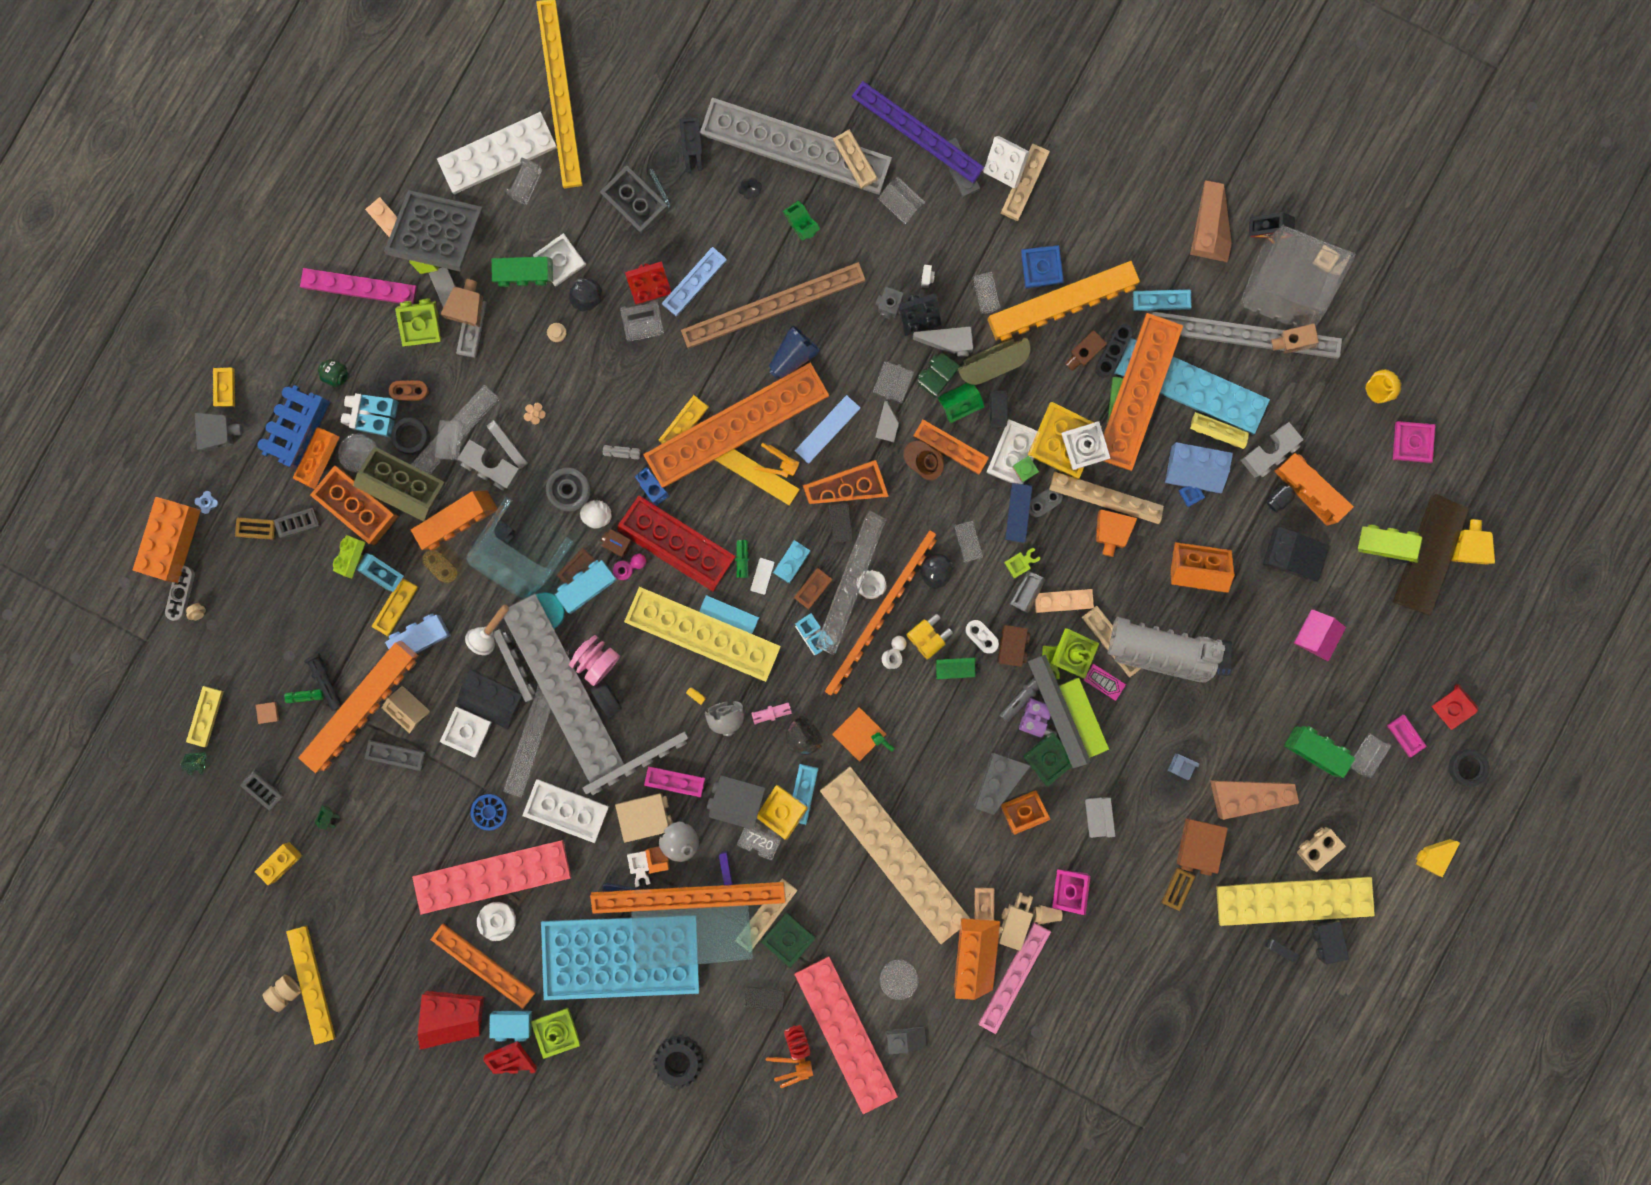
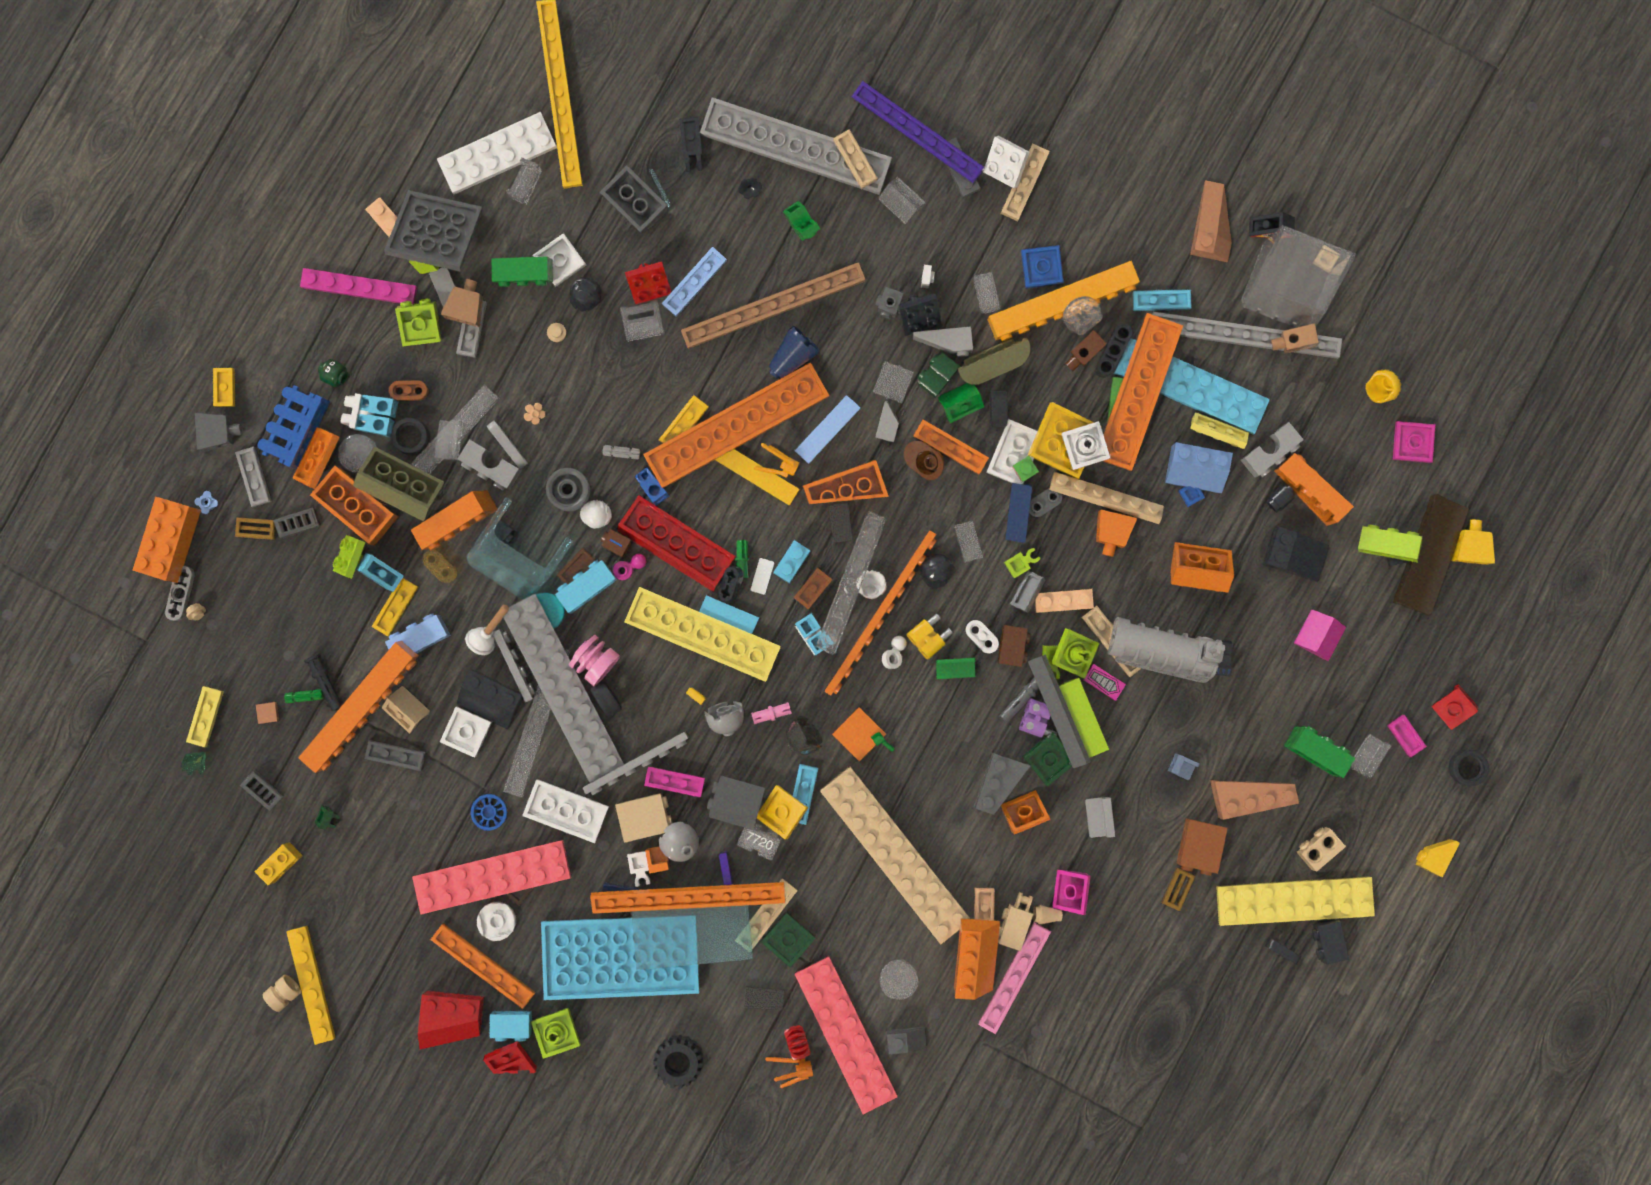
none -> light grey tile [235,447,272,507]
none -> black beam [718,566,744,602]
none -> clear tile [1063,296,1102,335]

